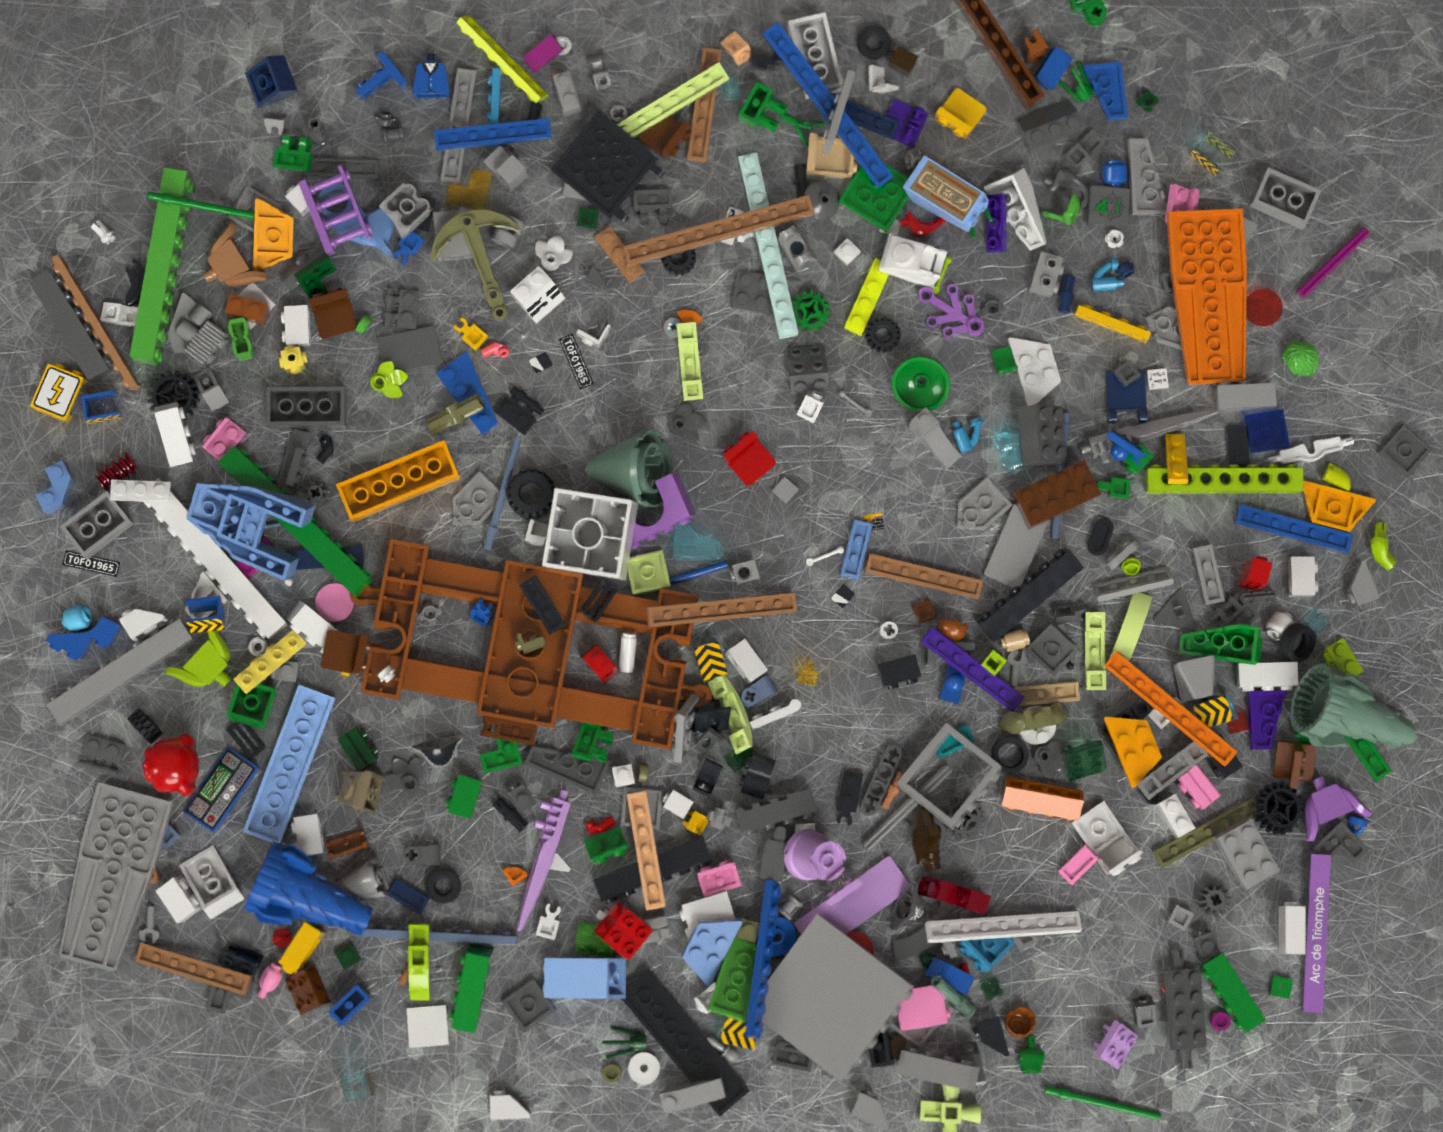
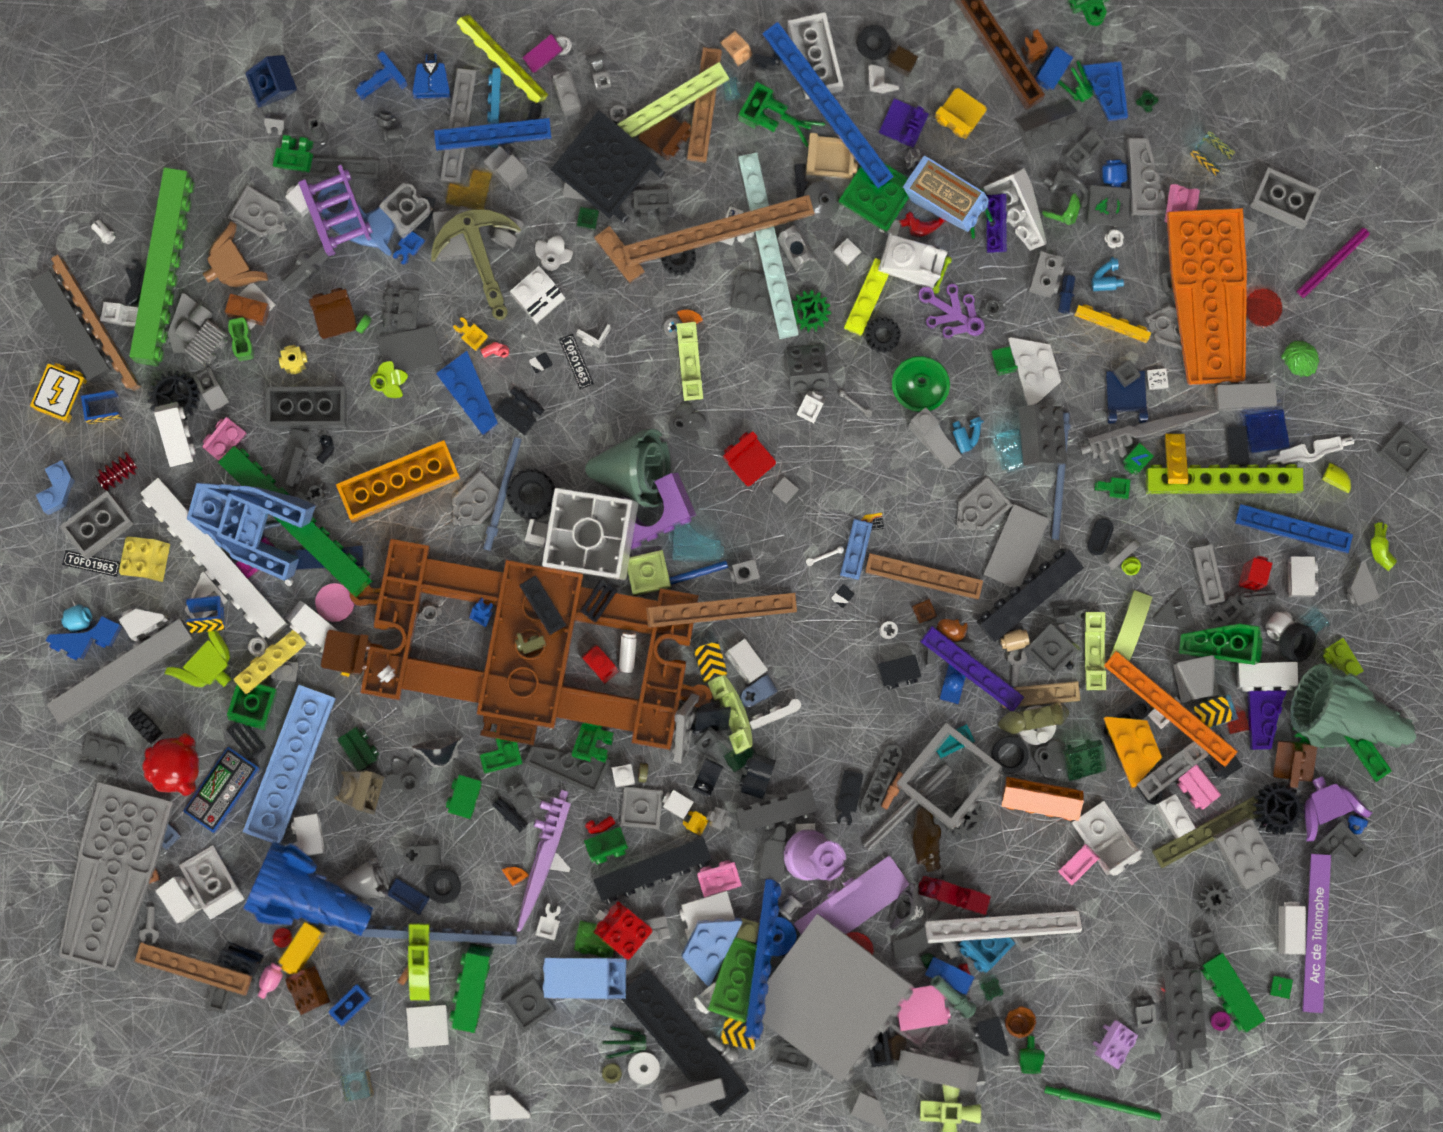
white plate [110,480,171,503] -> none
green bar [147,191,255,220] -> none
light orange wing [253,198,294,271] -> none
white brick [281,305,311,347] -> none
dark green plate [294,253,337,299] -> none
dark orange hinge [325,829,369,860] -> none
dark green plate [335,943,362,970] -> none
olive piece [427,394,486,435] -> none
light nougat plate [627,791,666,910] -> none
clear yellow tile [797,662,819,687] -> none
light grey wing [822,70,856,155] -> none
dark blue tile [833,95,900,140] -> none
lime leg [981,649,1007,676] -> none
reddish brown brick [1012,460,1101,530] -> none
light grey plate [1093,566,1174,602] -> none
blue tile [1107,429,1143,461] -> none
dark blue plate [1117,262,1135,279] -> none
light grey plate [1167,905,1194,931] -> none
light orange wing [1303,481,1376,533] -> none
none -> light yellow bracket [119,537,170,582]

